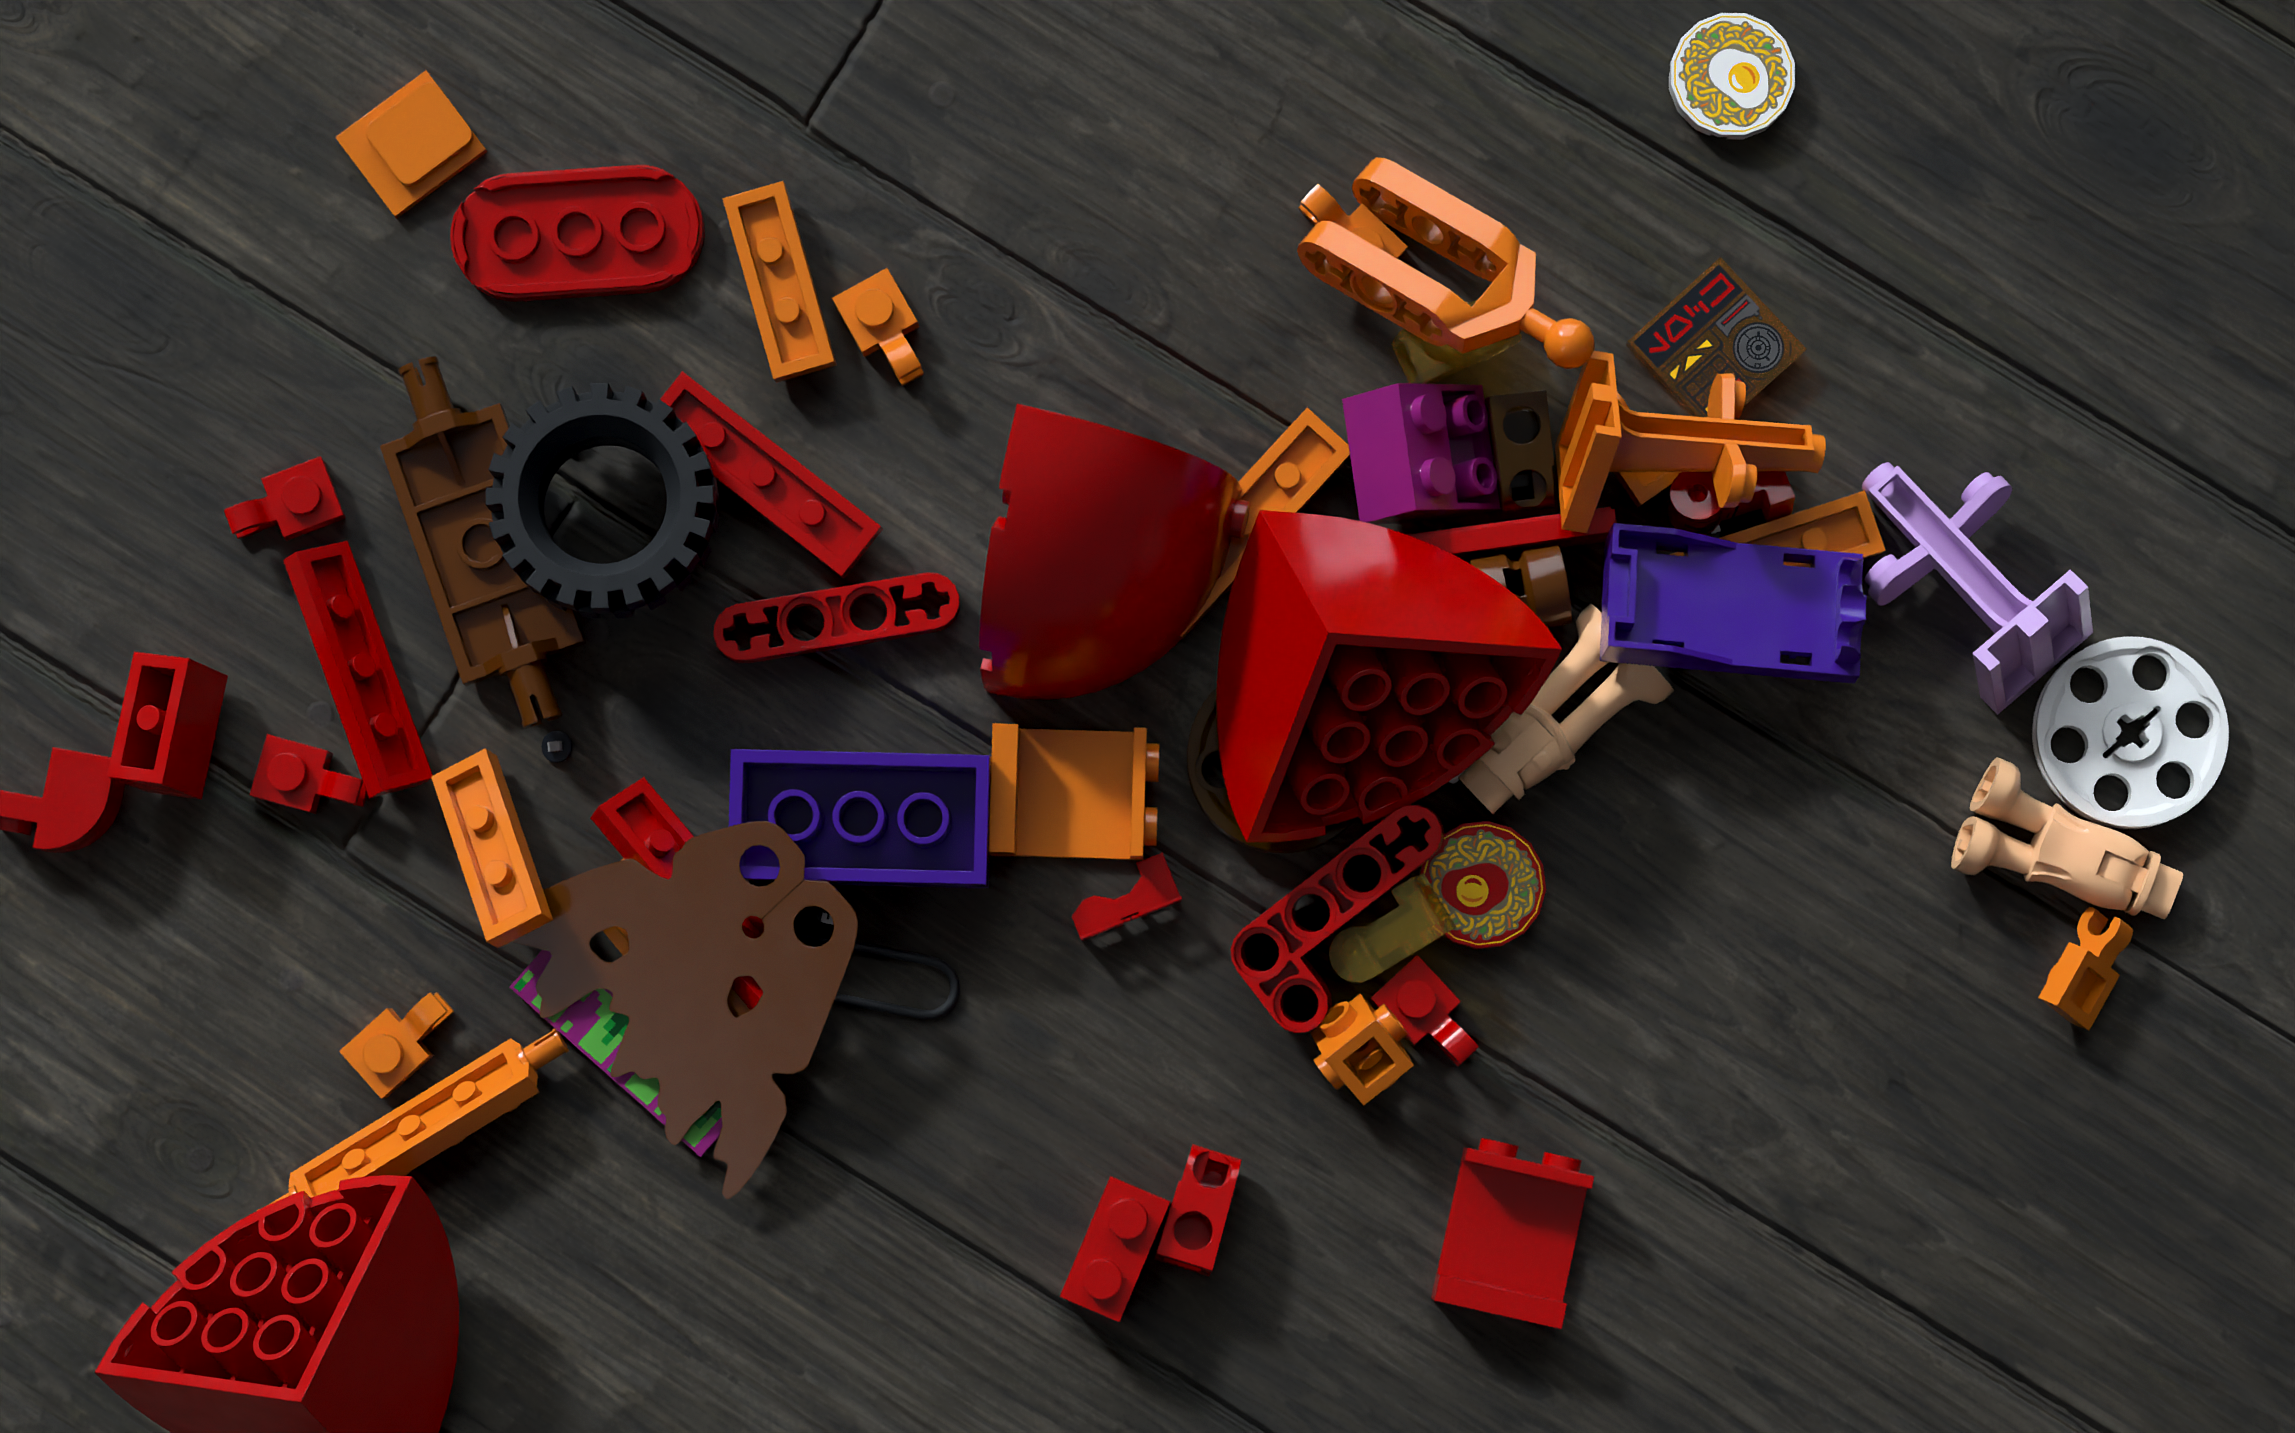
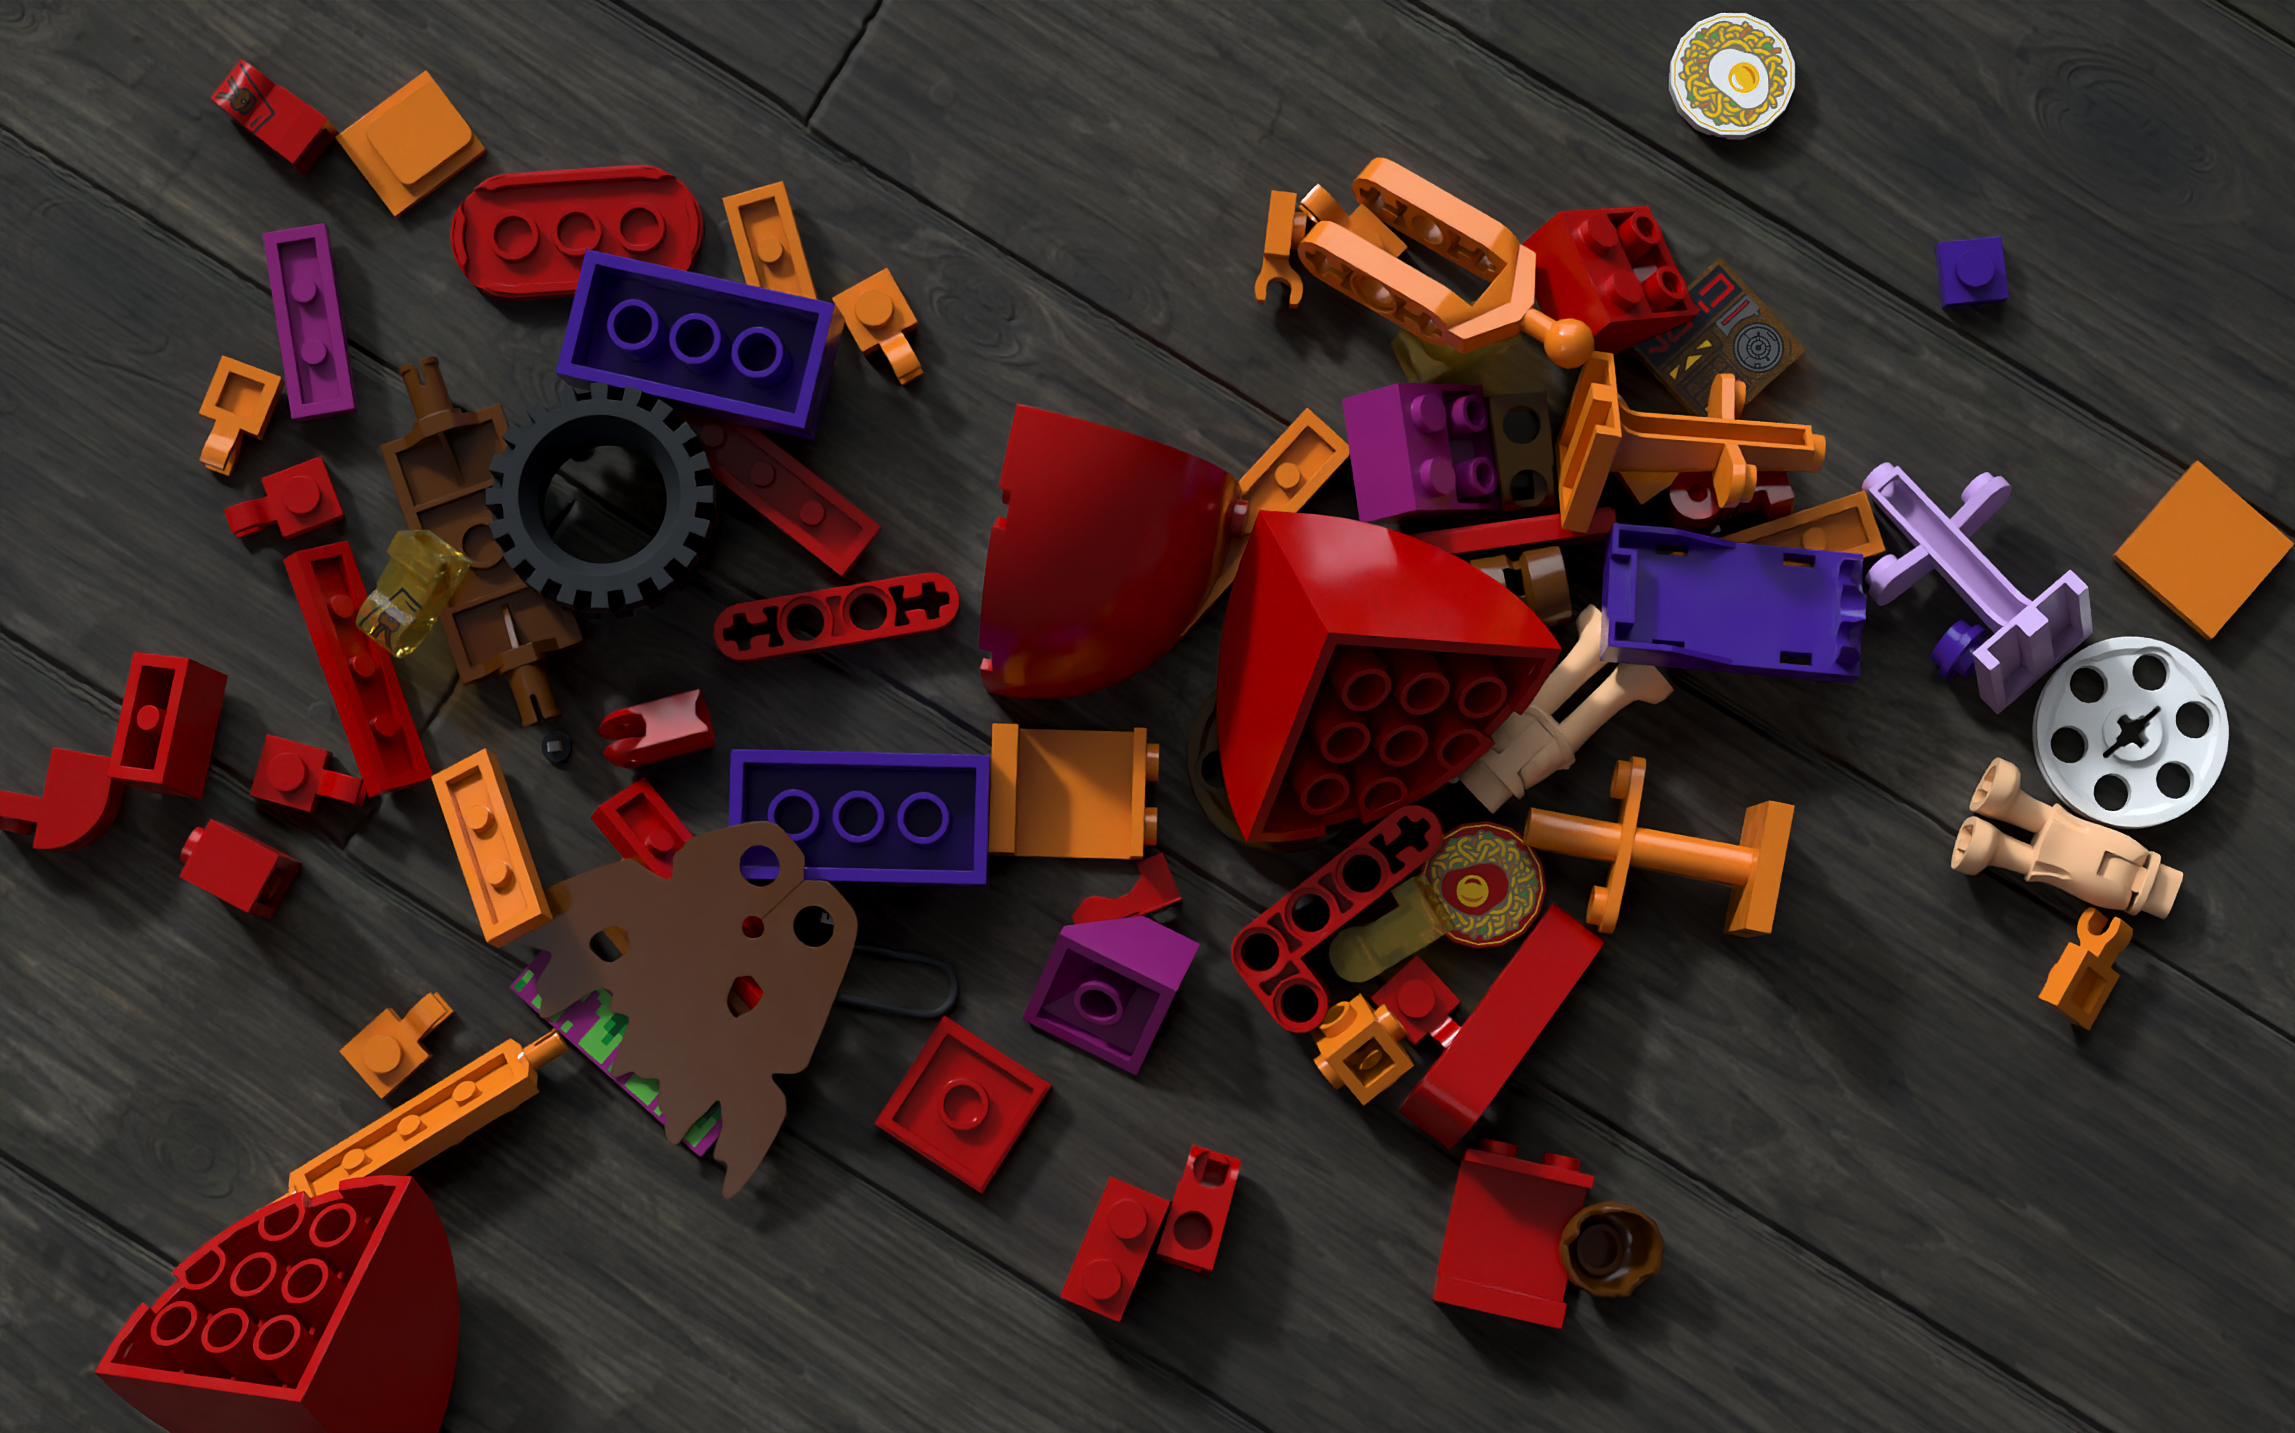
none -> red brick [179,819,302,919]
none -> orange plate [199,355,286,477]
none -> red leg [210,59,339,176]
none -> magenta plate [262,223,359,423]
none -> clear yellow leg [356,530,472,658]
none -> dark purple brick [556,249,845,441]
none -> red piece [598,688,716,769]
none -> red tile [874,1016,1052,1193]
none -> magenta slope [1022,916,1200,1075]
none -> orange plate [1254,190,1307,309]
none -> red beam [1398,902,1605,1150]
none -> red slope [1521,205,1699,354]
none -> orange piece [1523,756,1795,938]
none -> reddish brown hair [1559,1200,1665,1298]
none -> dark purple plate [1930,620,1987,681]
none -> dark purple plate [1934,236,2009,309]
none -> orange tile [2111,460,2294,641]

